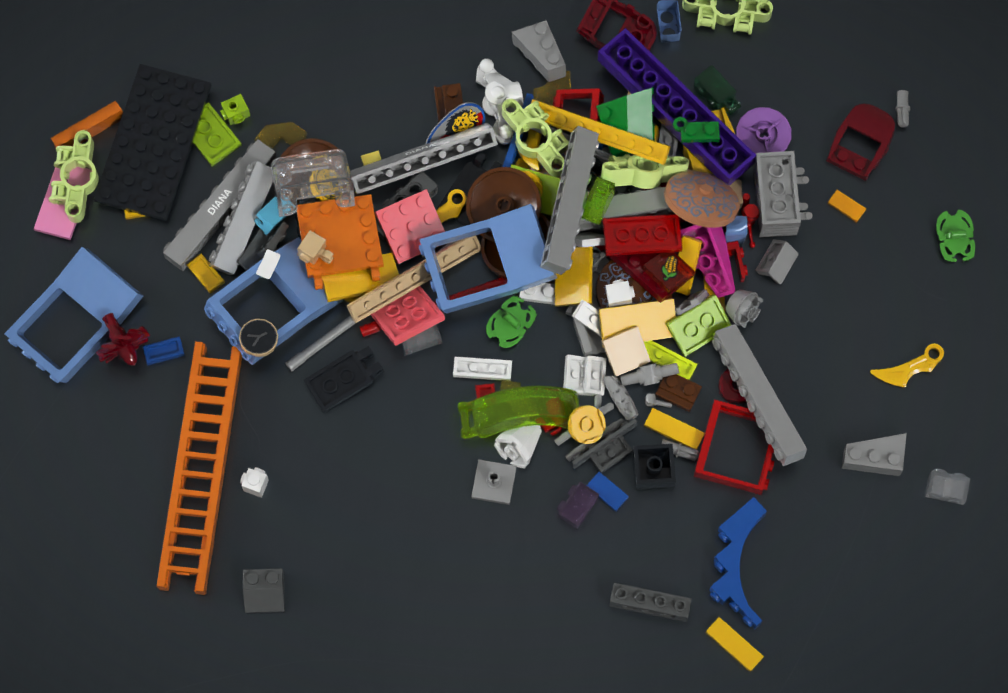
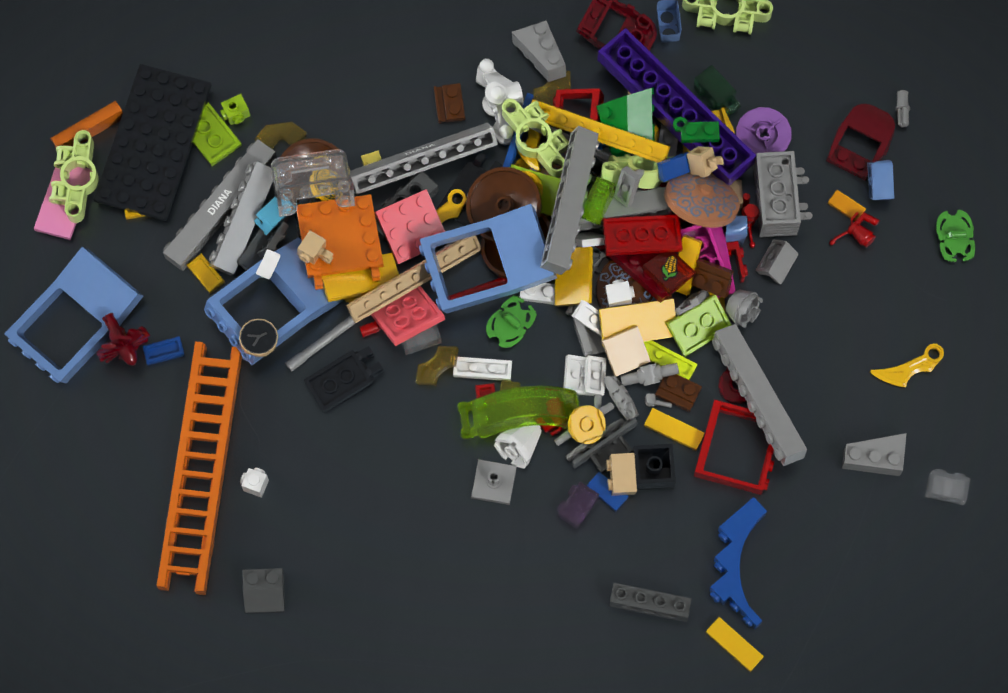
shield [426,102,486,144] -> none
light grey axle [661,439,699,461] -> none
none -> clear yellow tile [416,346,459,385]
none -> tan brick [606,453,637,496]
none -> light grey tile [613,166,645,208]
none -> blue tile [657,152,690,182]
none -> tan brick [687,146,724,177]
none -> reddish brown plate [692,258,734,298]
none -> red piece [829,212,880,248]
none -> medium blue piece [867,160,894,200]

